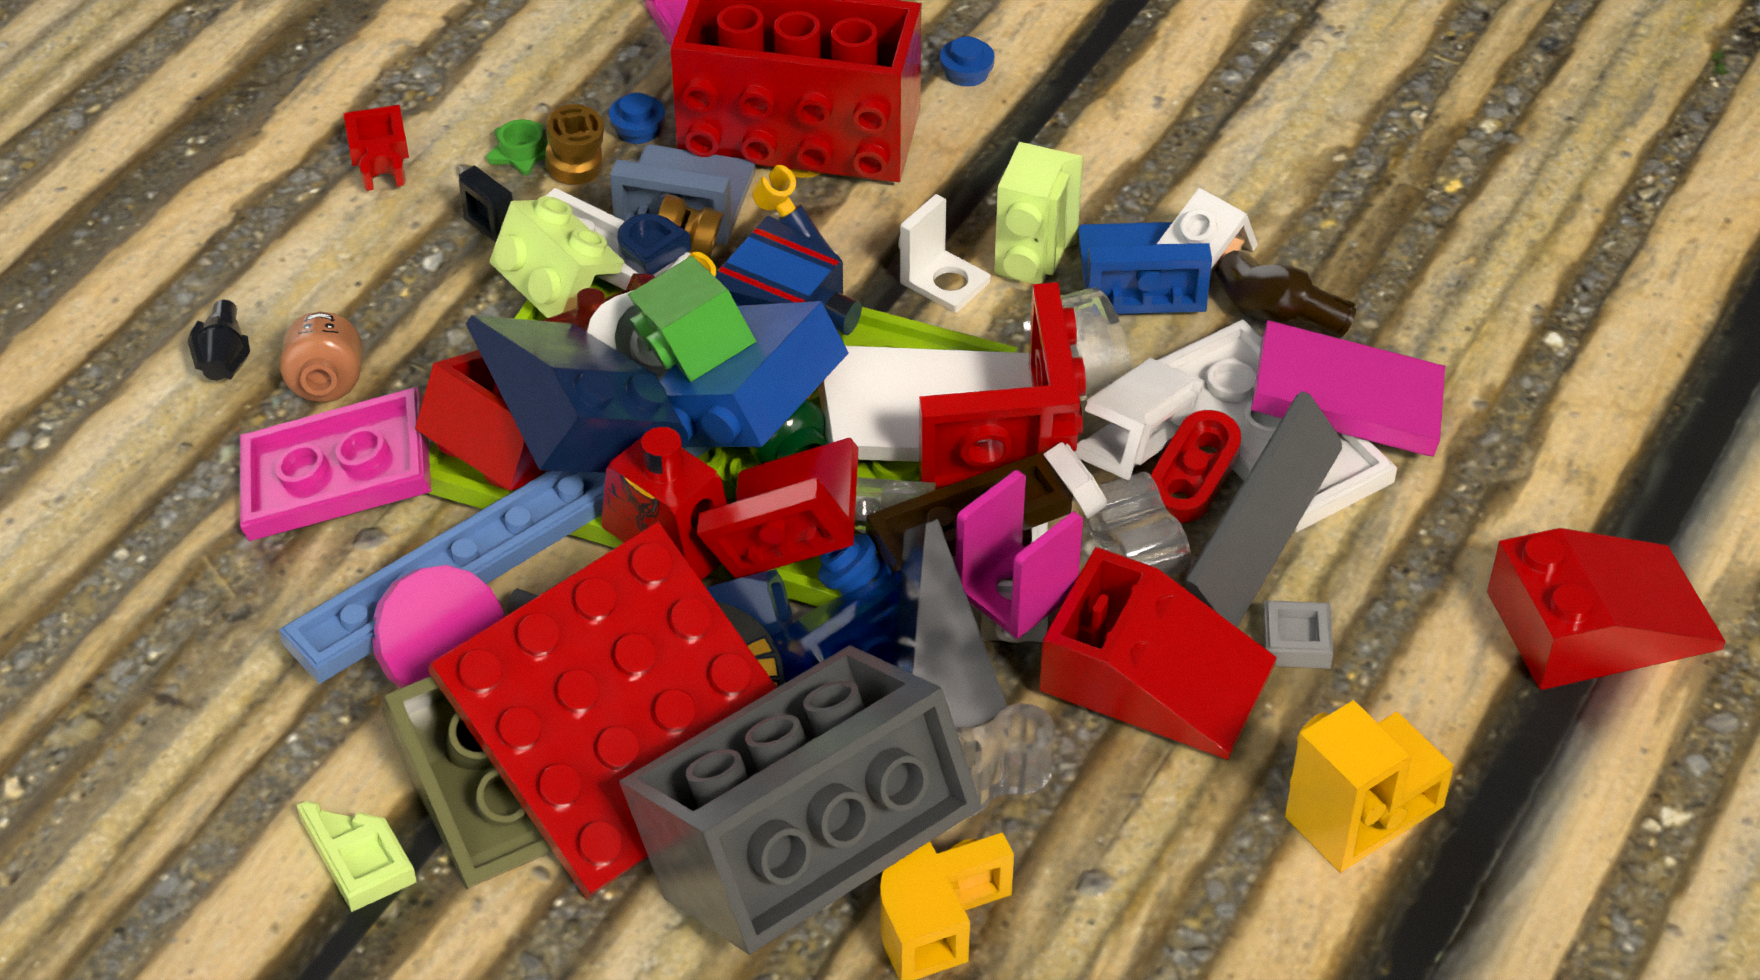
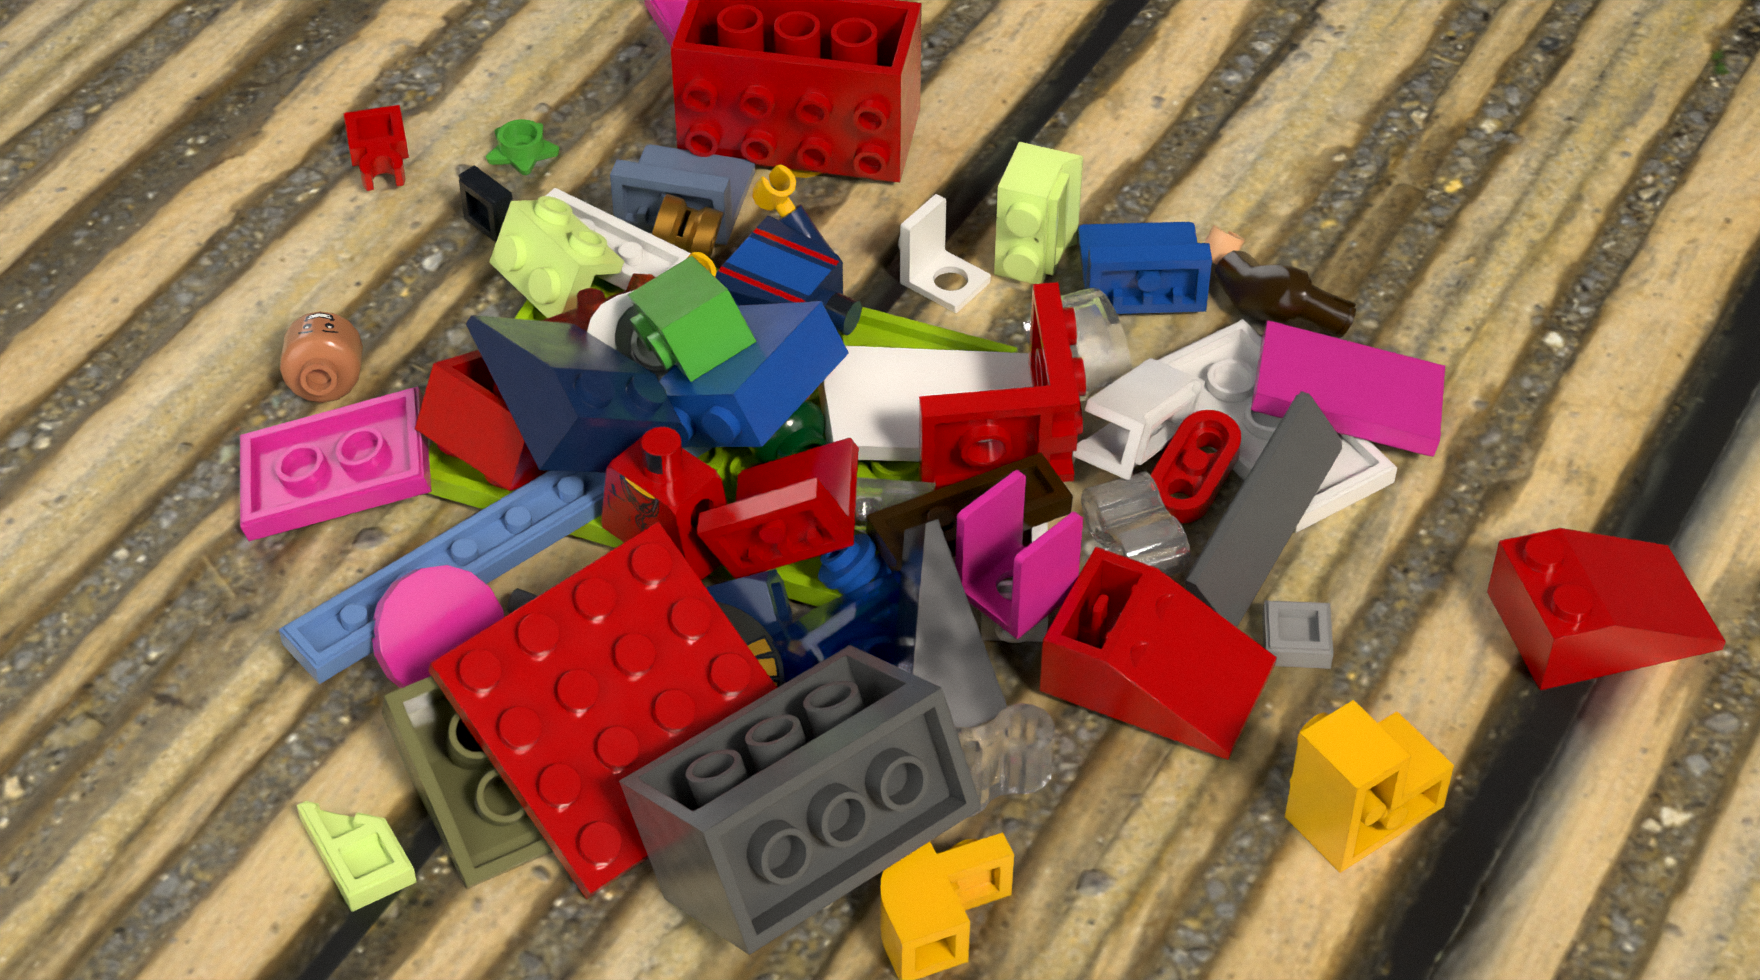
black piece [188,299,250,381] -> none
pearl gold wheel [545,104,604,185] -> none
blue plate [609,93,665,144] -> none
dark blue tile [617,214,691,279] -> none
blue plate [940,36,995,87] -> none
white tile [1043,442,1107,519] -> none
white bracket [1157,188,1258,269] -> none

